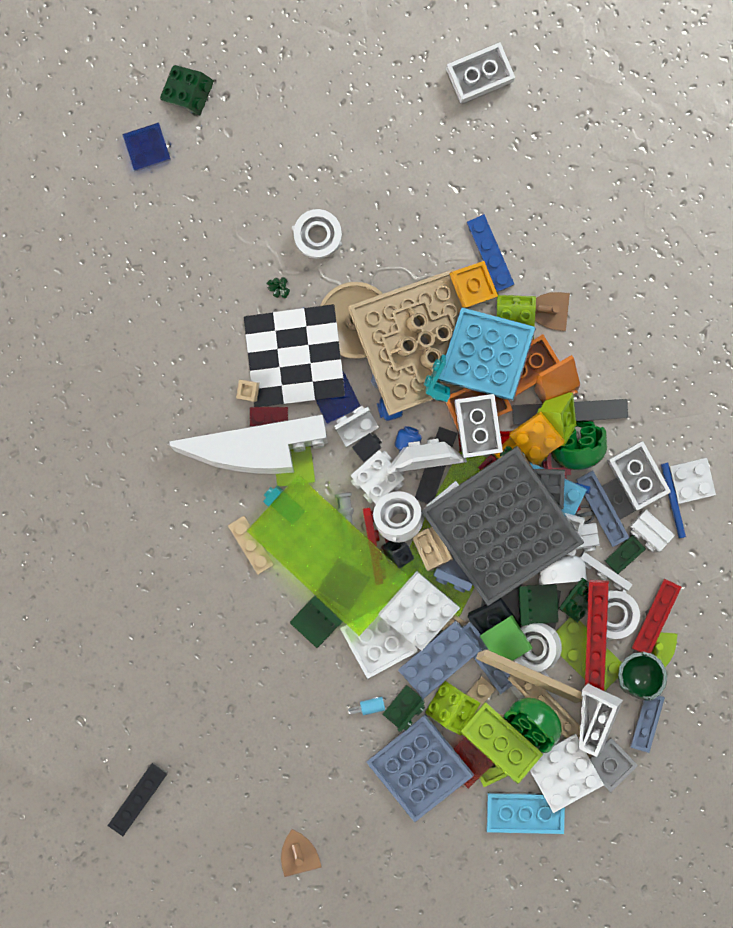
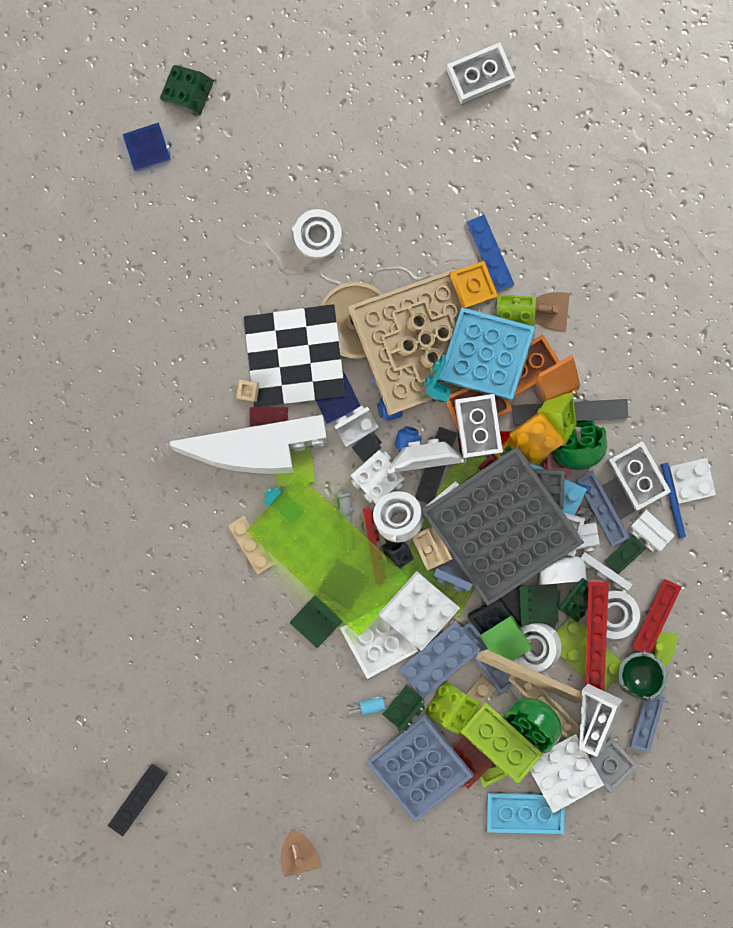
dark green plant [266,277,290,298] -> none

